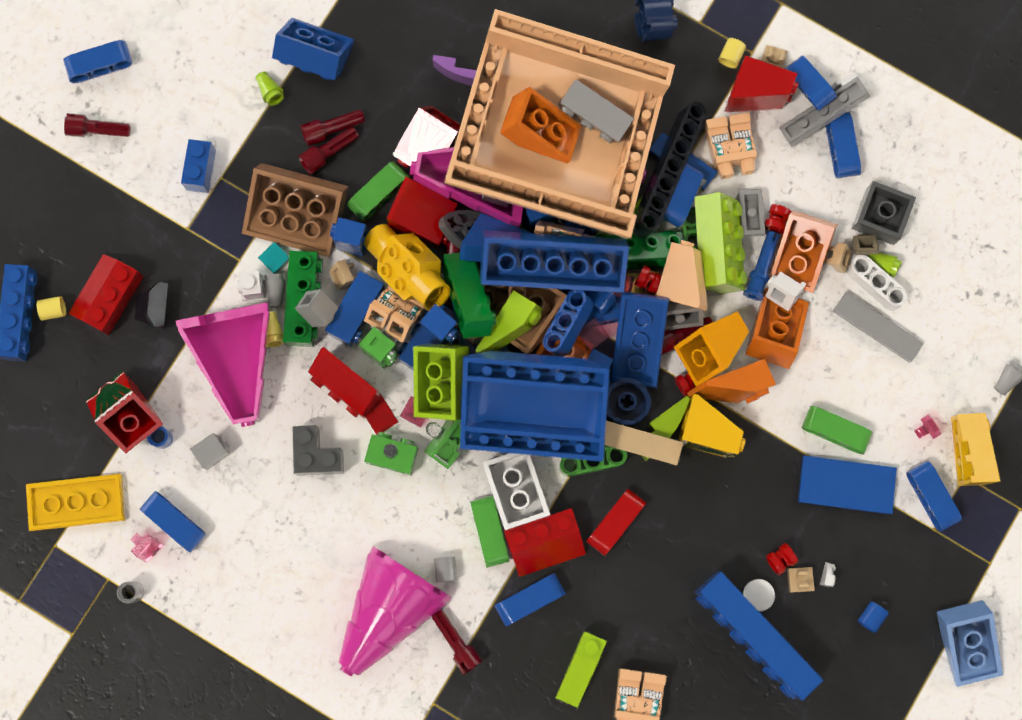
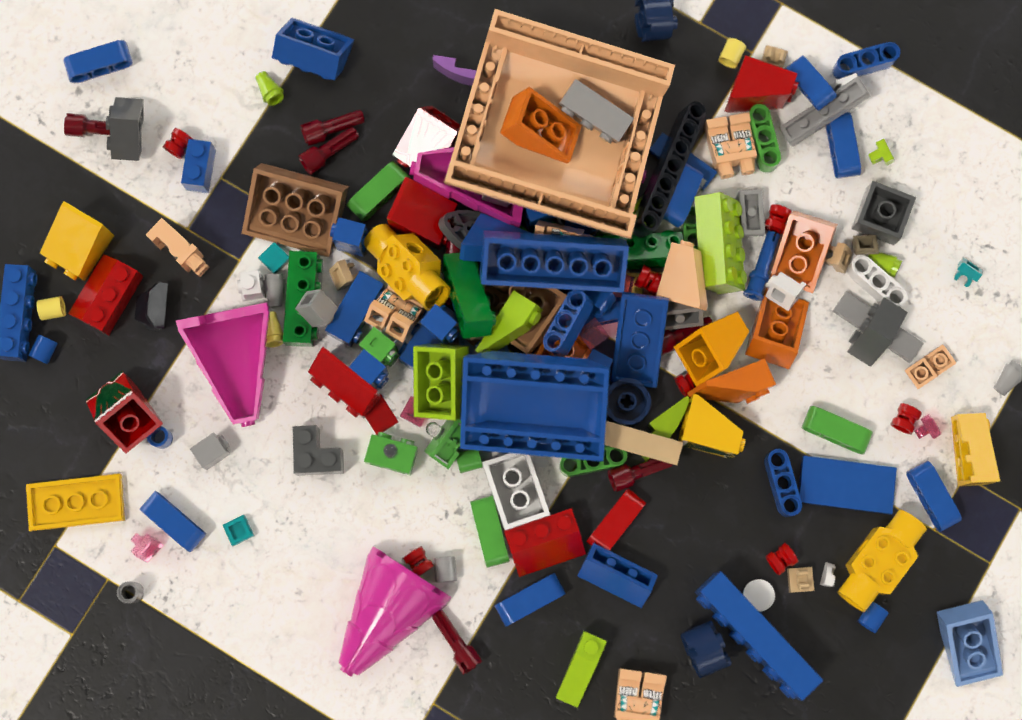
none -> blue beam [28,334,58,364]
none -> yellow slope [40,201,115,281]
none -> dark grey brick [106,97,144,161]
none -> light nougat hips [146,218,209,277]
none -> red wheel [162,128,194,159]
none -> teal tile [222,514,255,547]
none -> blue brick [349,349,389,389]
none -> red wheel [402,546,434,576]
none -> bright green beam [456,450,483,474]
none -> blue brick [577,543,658,608]
none -> dark red piece [607,459,673,492]
none -> dark blue brick [681,621,732,678]
none -> bright green beam [749,104,781,173]
none -> blue beam [764,449,802,517]
none -> blue beam [832,42,900,80]
none -> yellow brick [837,509,927,613]
none -> dark grey brick [847,297,908,367]
none -> lime tile [868,139,895,166]
none -> red wheel [890,403,922,435]
none -> light nougat slope [904,344,956,389]
none -> teal tile [954,257,983,287]

